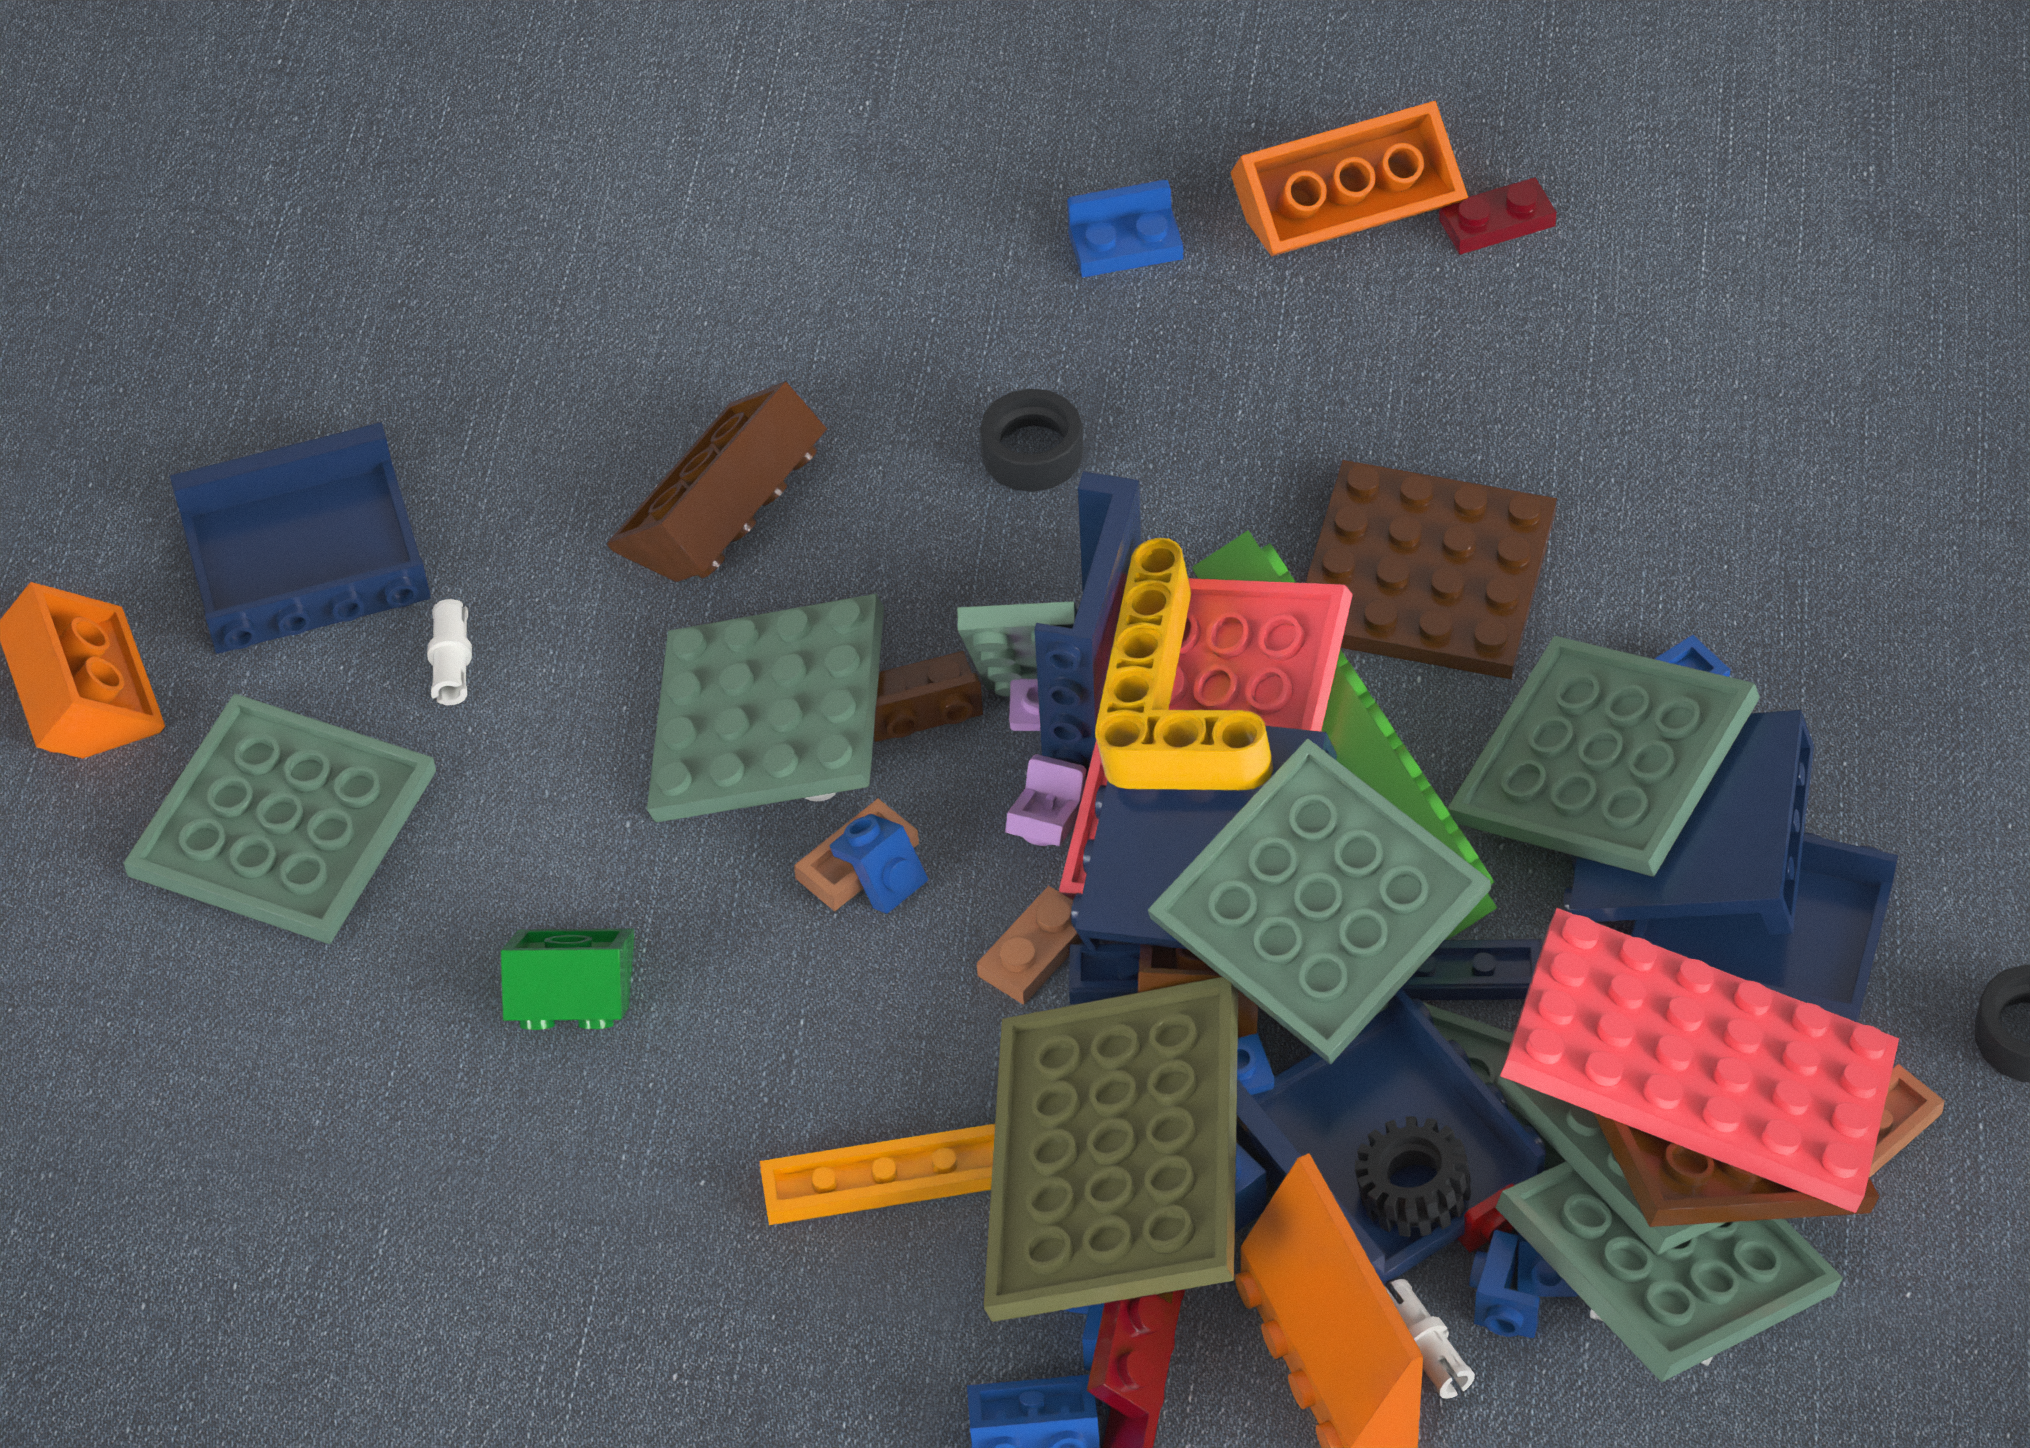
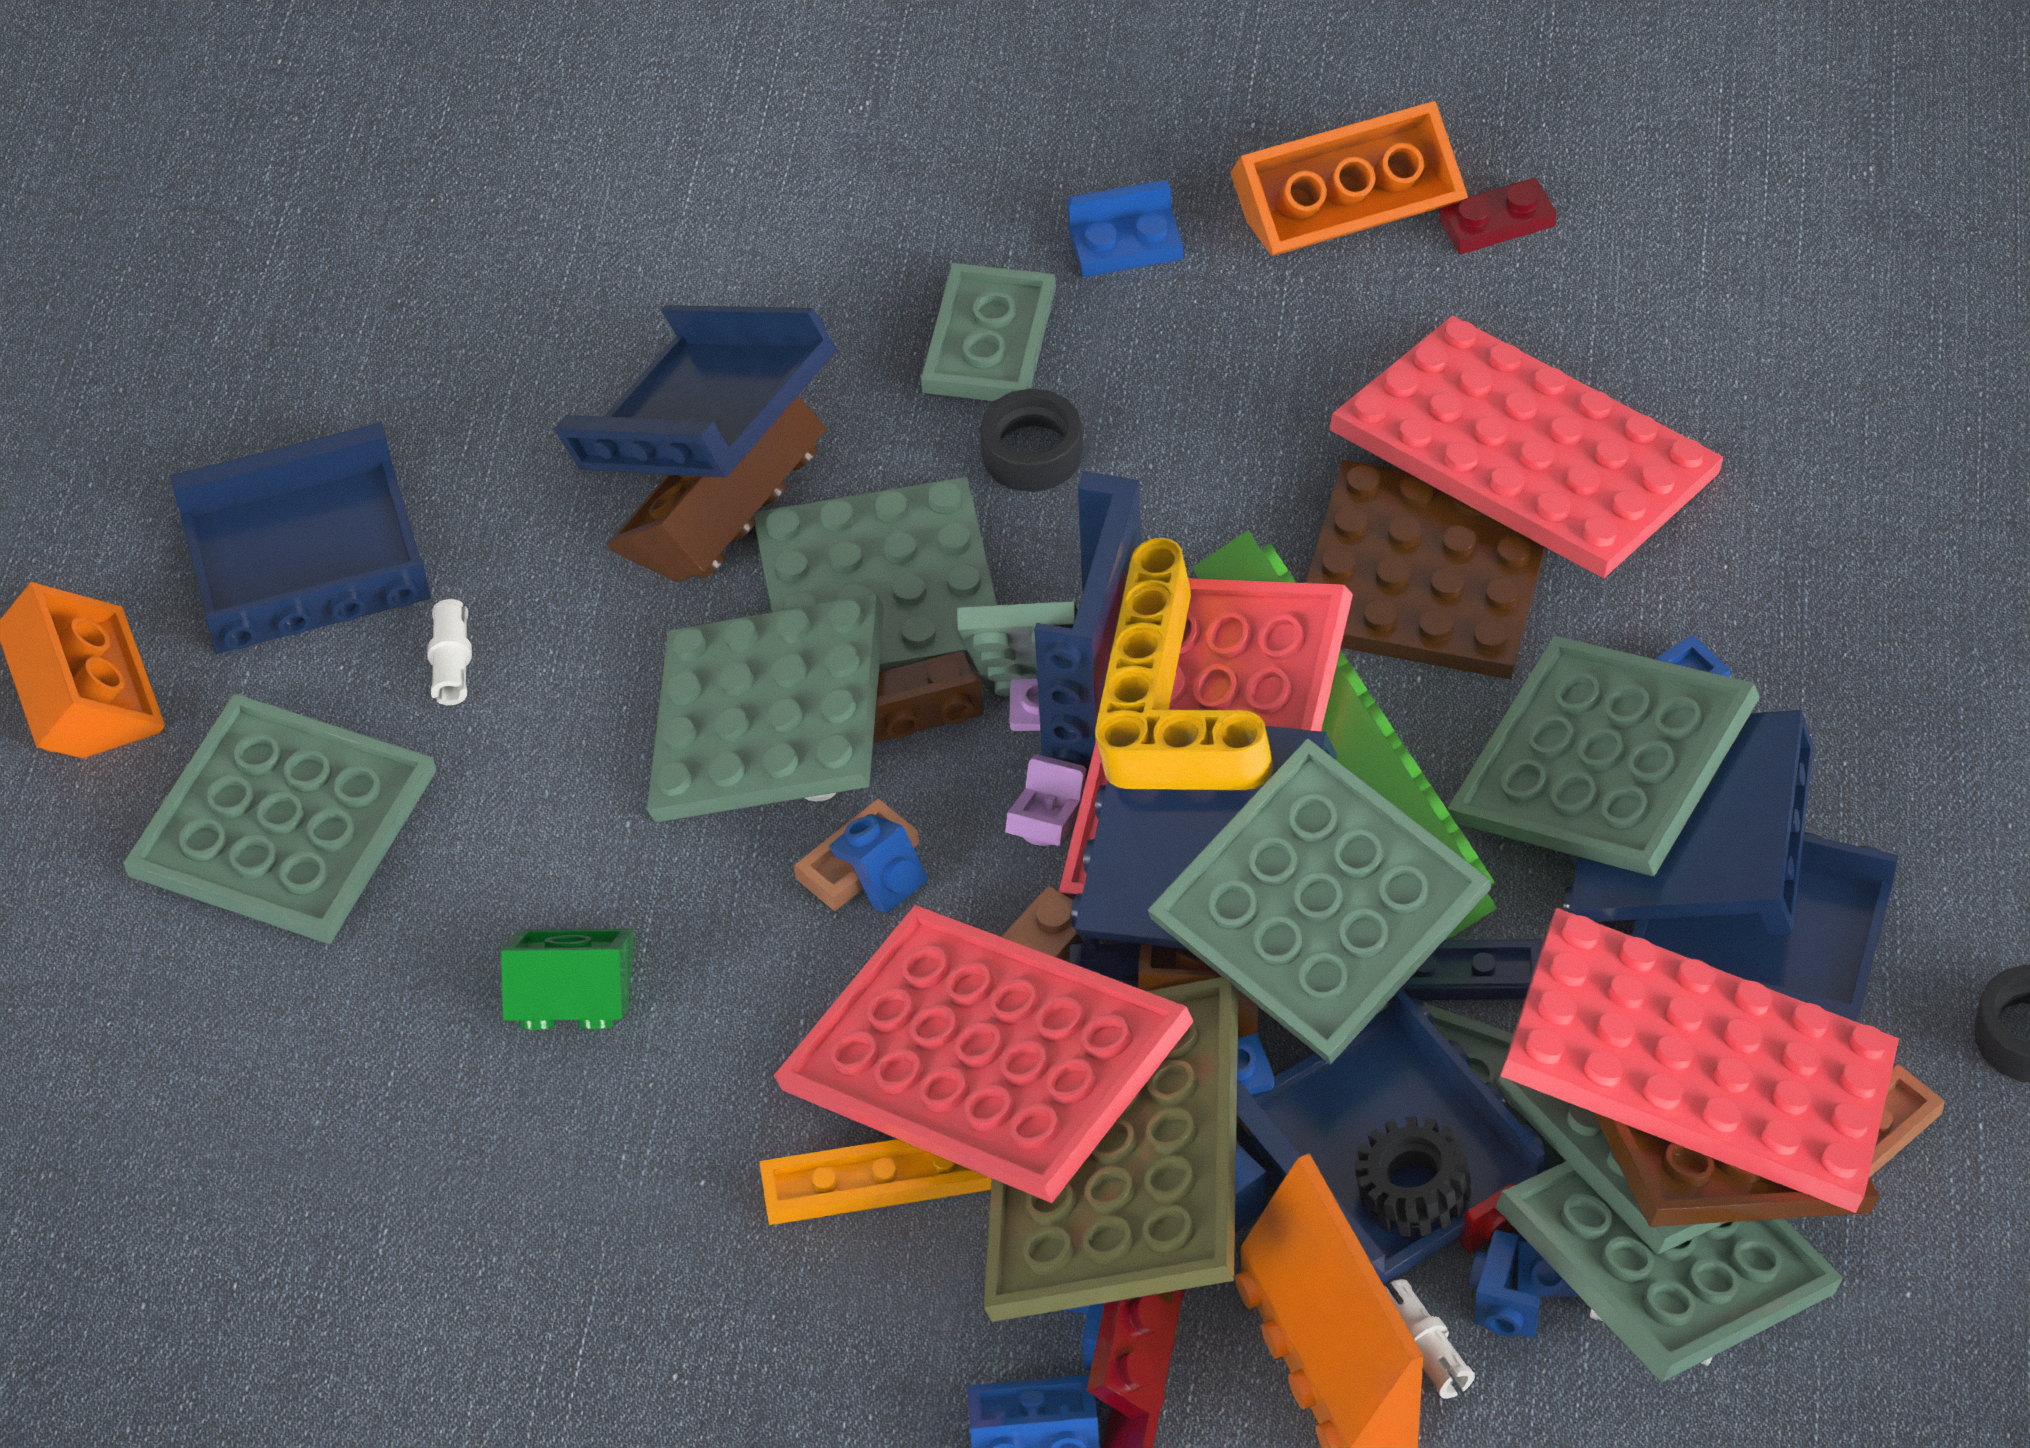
none -> dark blue panel [554,305,837,478]
none -> sand green plate [753,477,997,672]
none -> coral plate [773,905,1193,1203]
none -> sand green plate [921,263,1056,401]
none -> coral plate [1329,315,1723,579]

